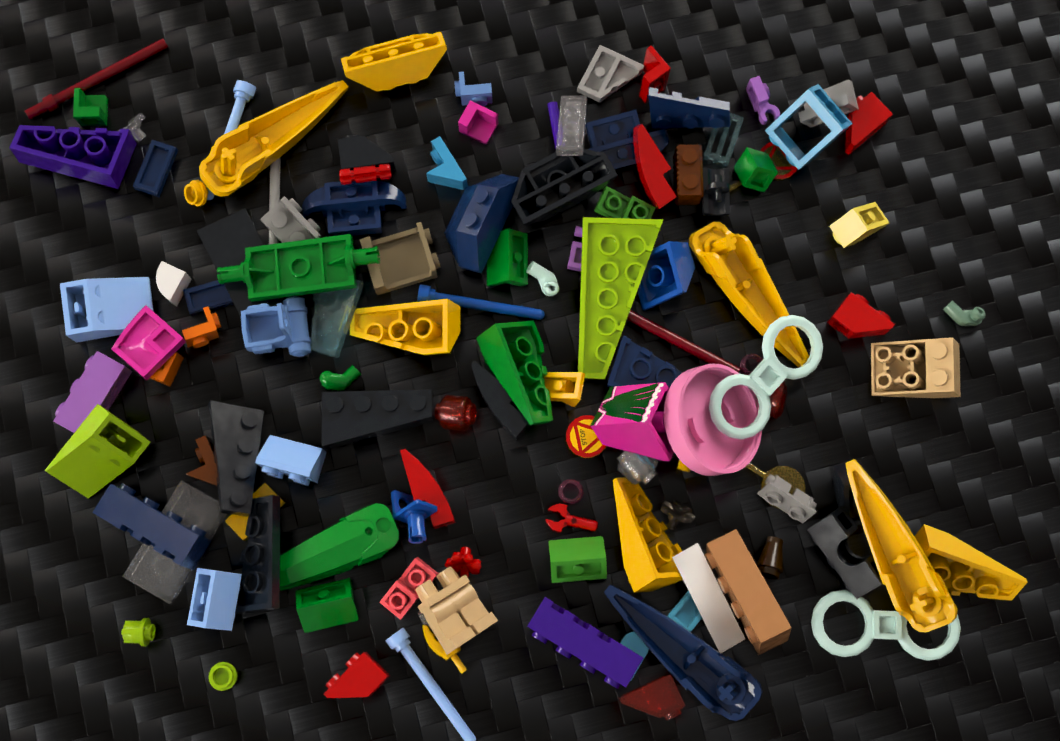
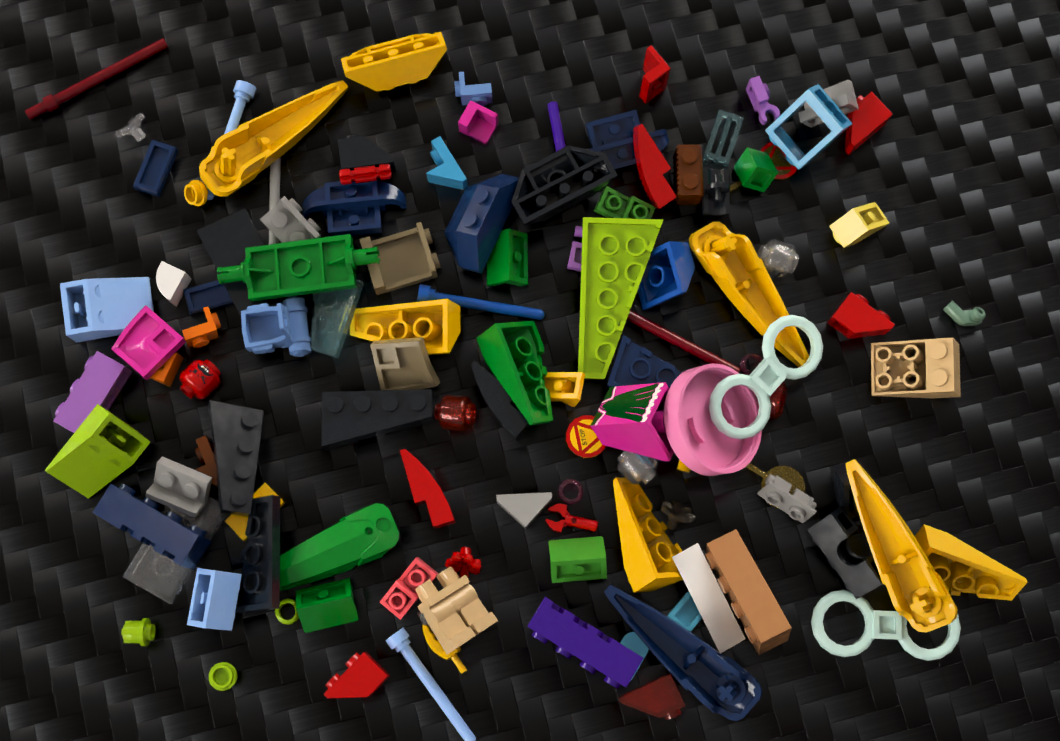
dark purple wedge [9,125,137,189] -> none
green panel [73,88,108,127] -> none
light blue slope [255,435,327,486] -> none
green arm [320,365,362,391] -> none
blue bracket [391,490,438,544] -> none
light aqua arm [526,261,559,296] -> none
clear plate [556,95,587,156] -> none
light grey wing [577,45,644,103] -> none
dark blue wing [648,87,730,129] -> none
dark brown cone [756,536,783,580] -> none
none -> light grey bracket [146,456,212,517]
none -> red head [179,359,221,399]
none -> lime piece [275,598,299,625]
none -> dark tan plate [370,337,440,391]
none -> light grey slope [496,492,552,529]
none -> clear head [757,239,799,277]

